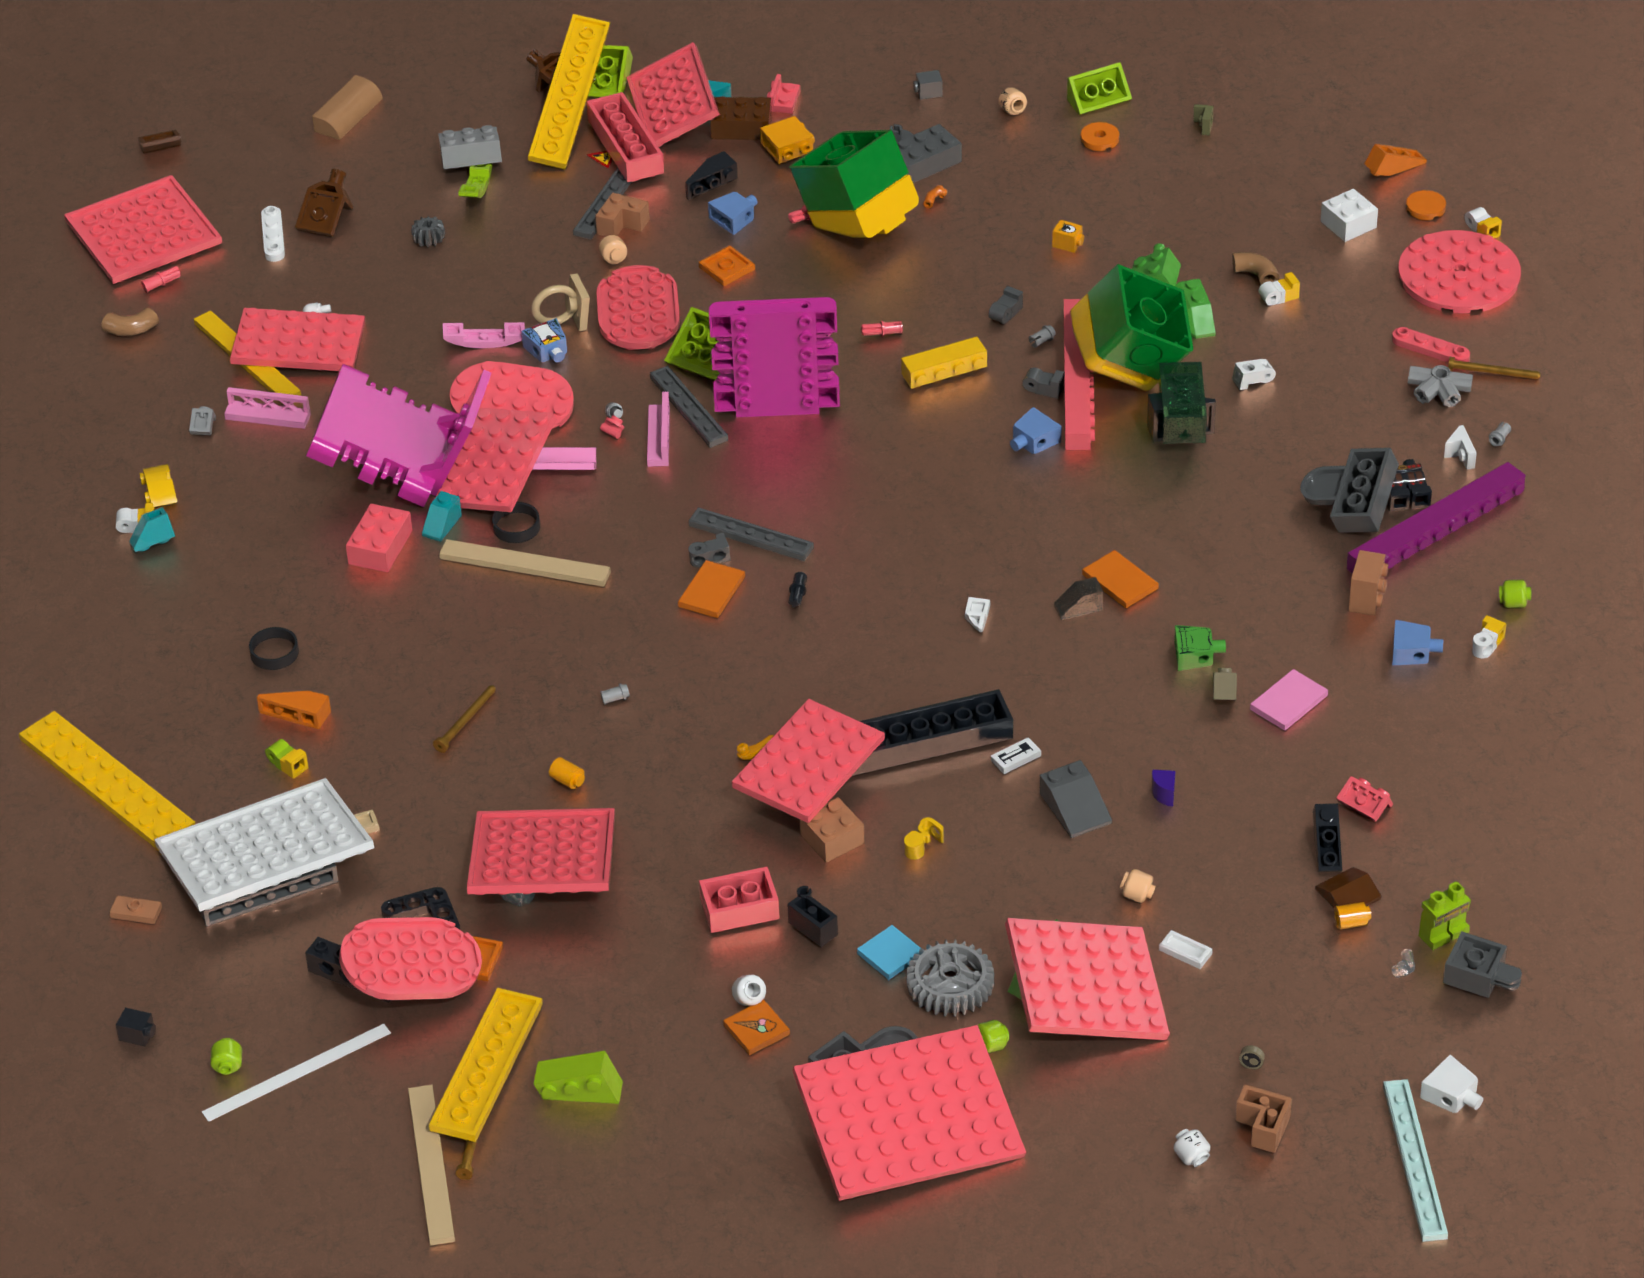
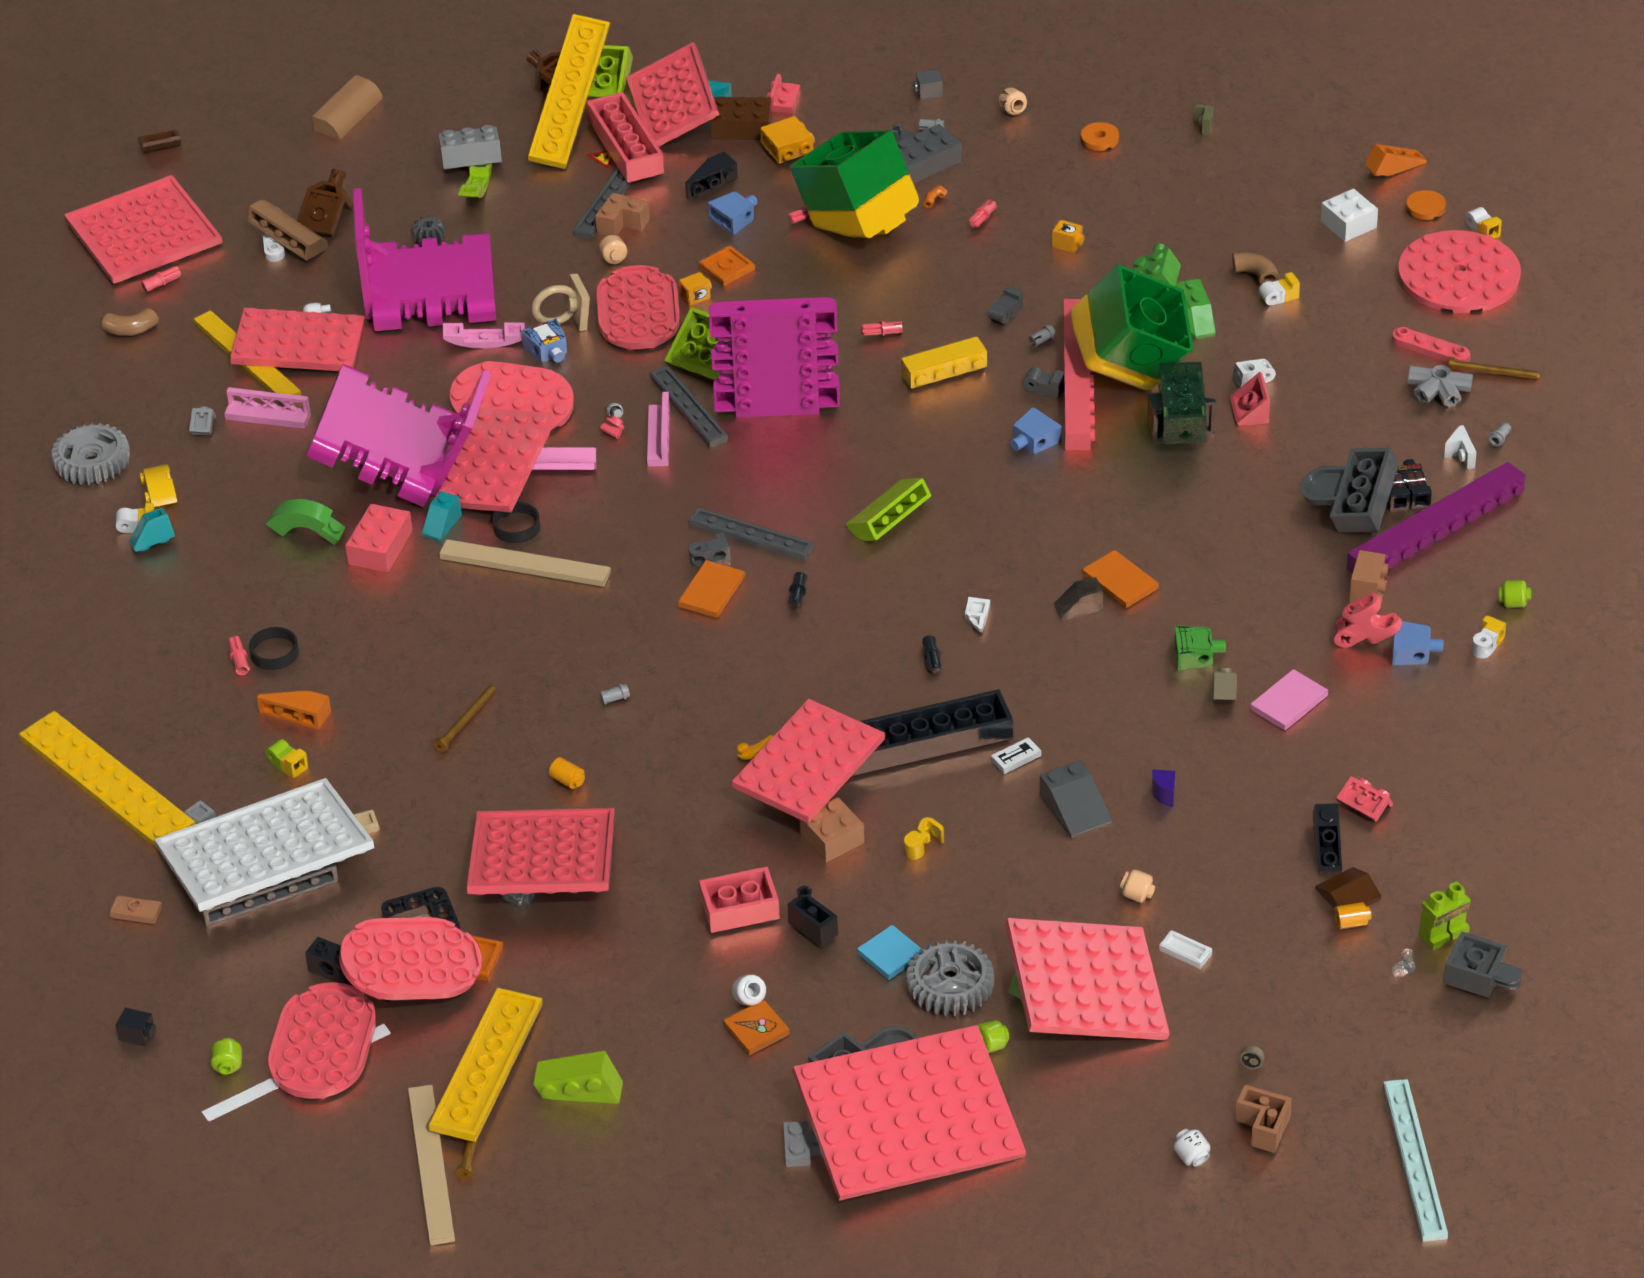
lime slope [1067,62,1132,115] -> none
white torso [1420,1055,1483,1113] -> none
none -> light grey gear [51,423,130,486]
none -> light grey tile [184,800,216,824]
none -> coral axle [228,636,250,675]
none -> medium nougat brick [247,200,328,261]
none -> bright green arch [266,499,346,545]
none -> coral plate [268,982,376,1099]
none -> dark pink bracket [353,188,496,331]
none -> light orange brick [679,272,712,306]
none -> light grey hinge [784,1121,822,1167]
none -> lime brick [846,478,932,541]
none -> light grey pin [919,118,944,131]
none -> black axle [922,635,941,674]
none -> coral axle [969,199,997,228]
none -> coral slope [1230,372,1270,426]
none -> coral piece [1334,592,1402,648]

